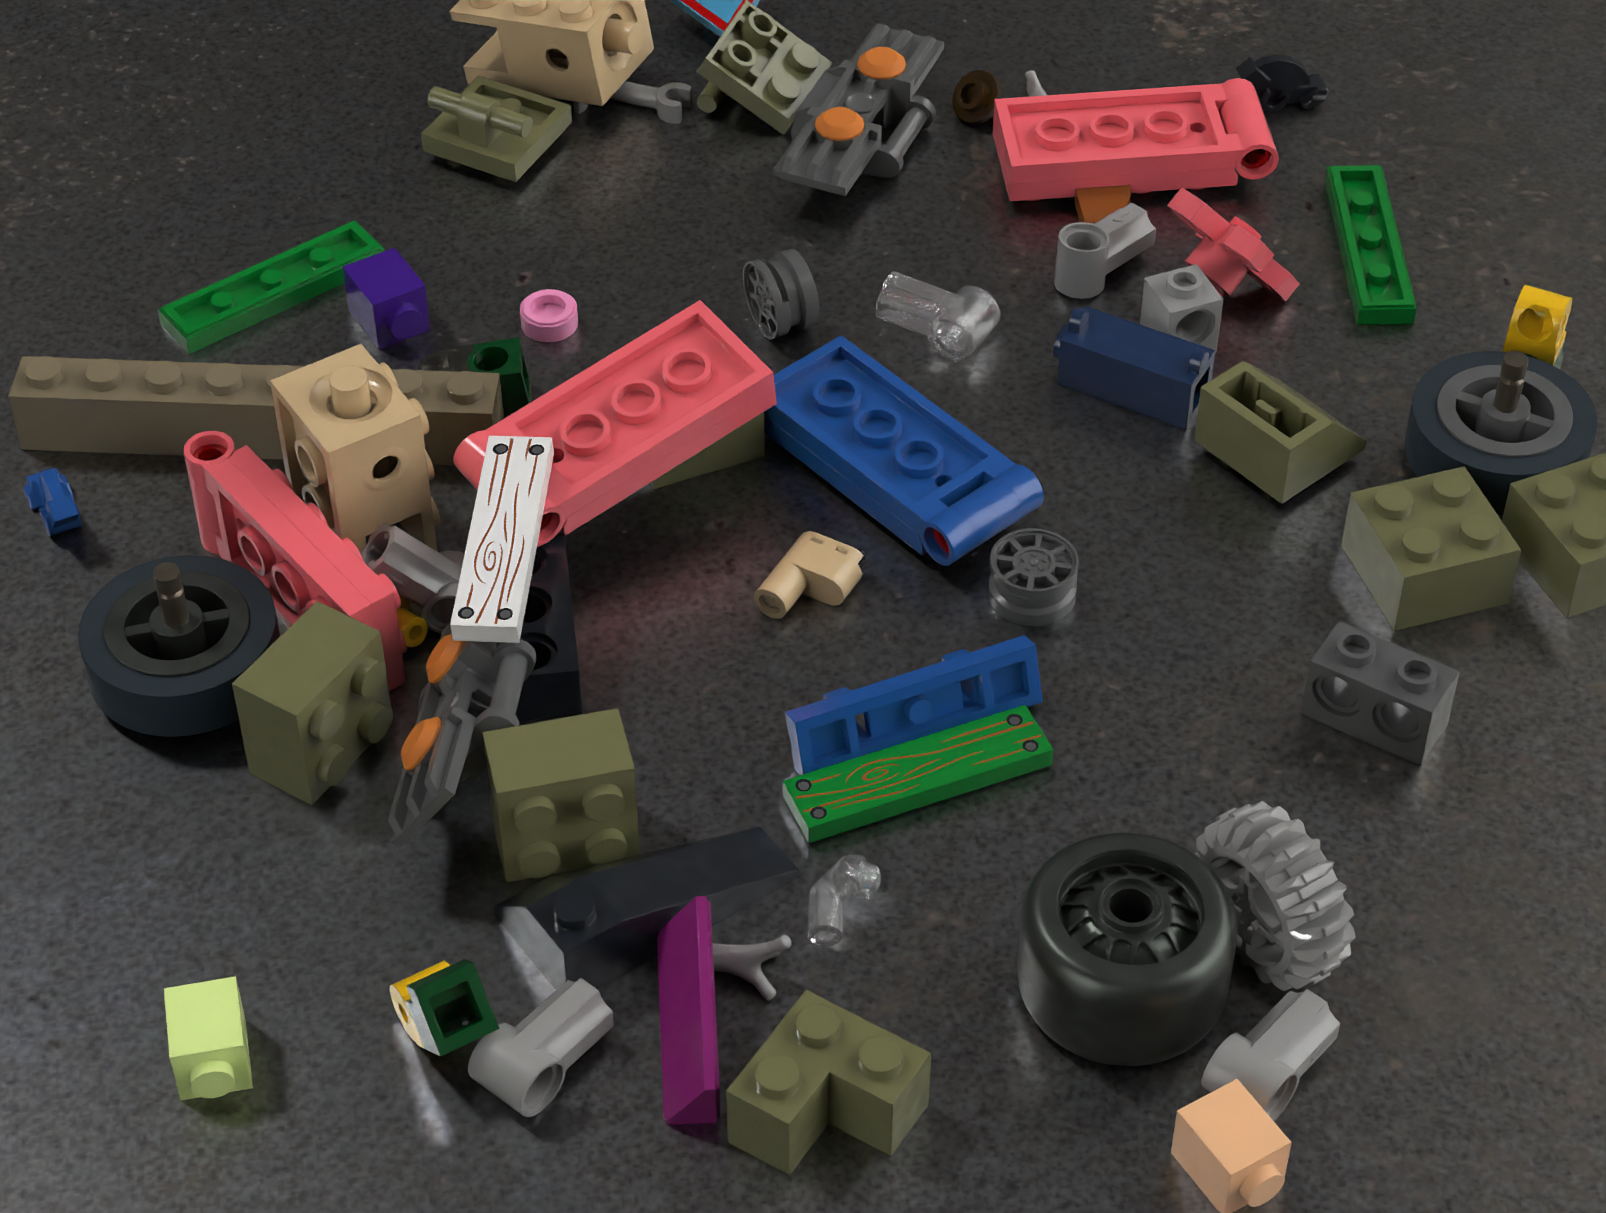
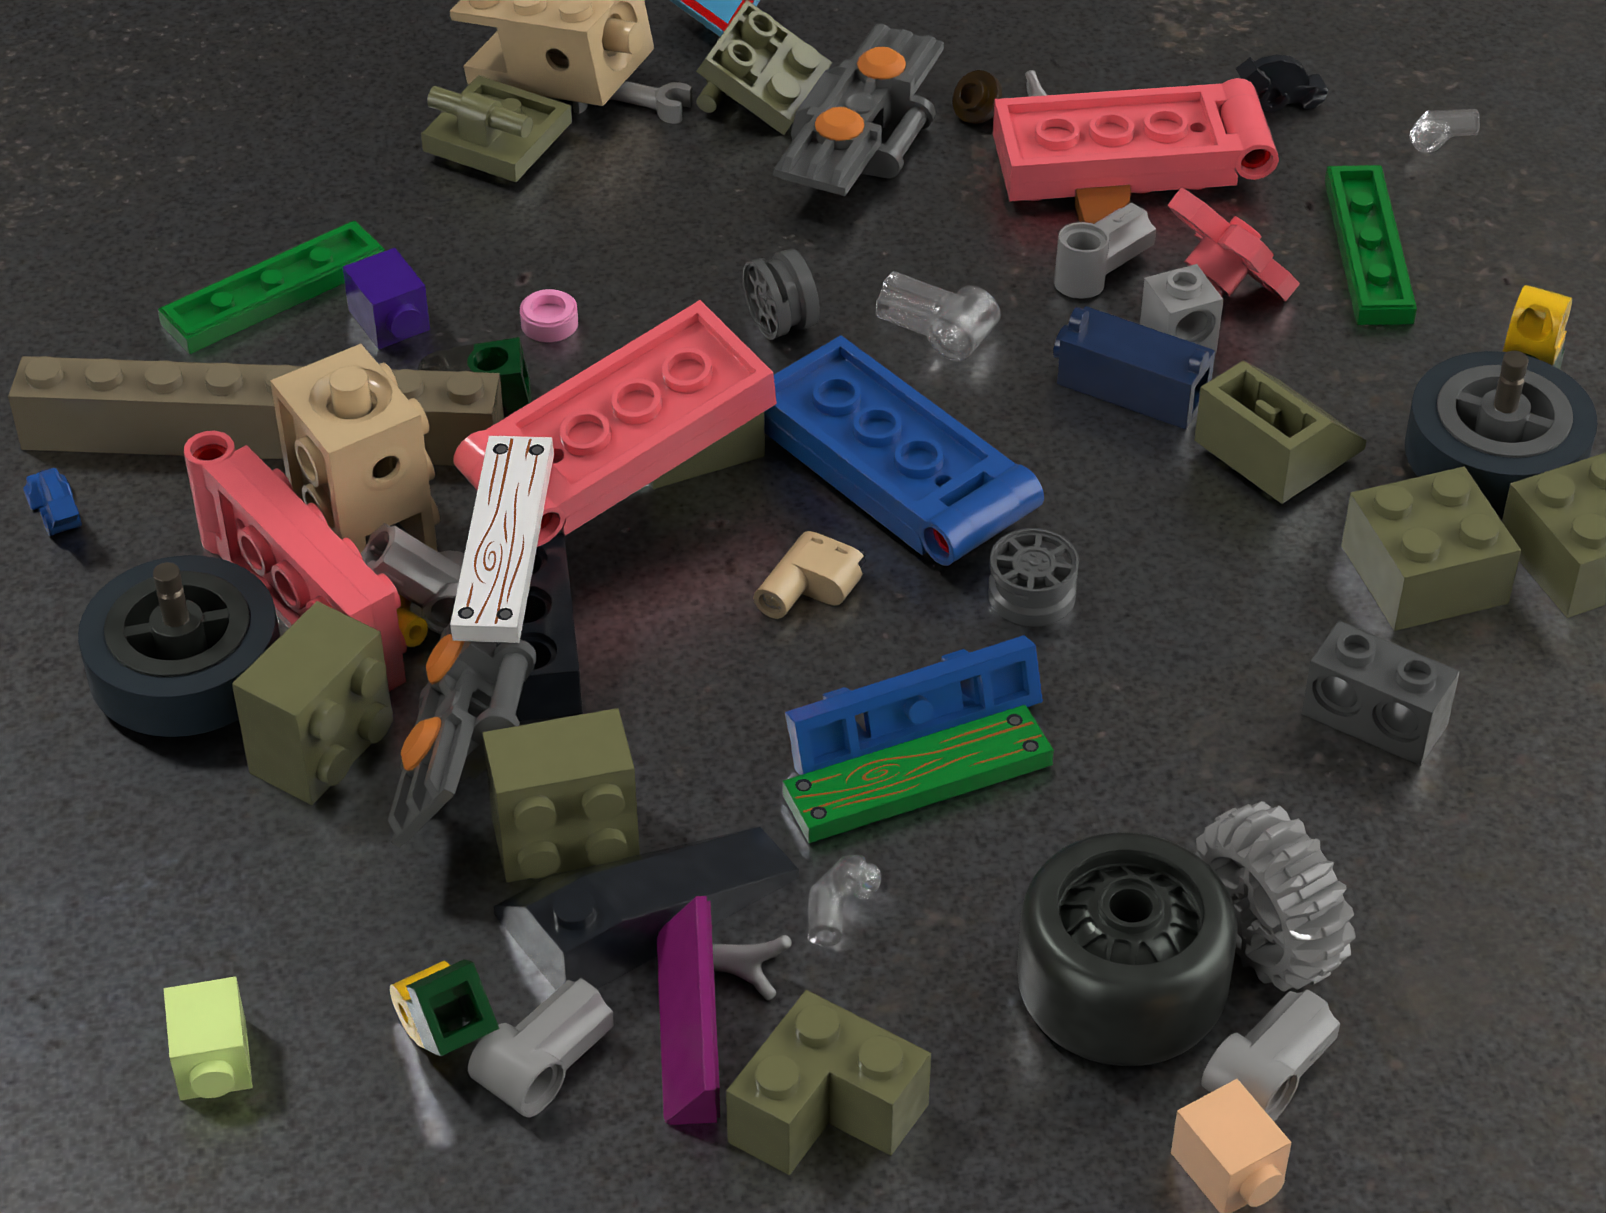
none -> clear arm [1410,109,1480,153]

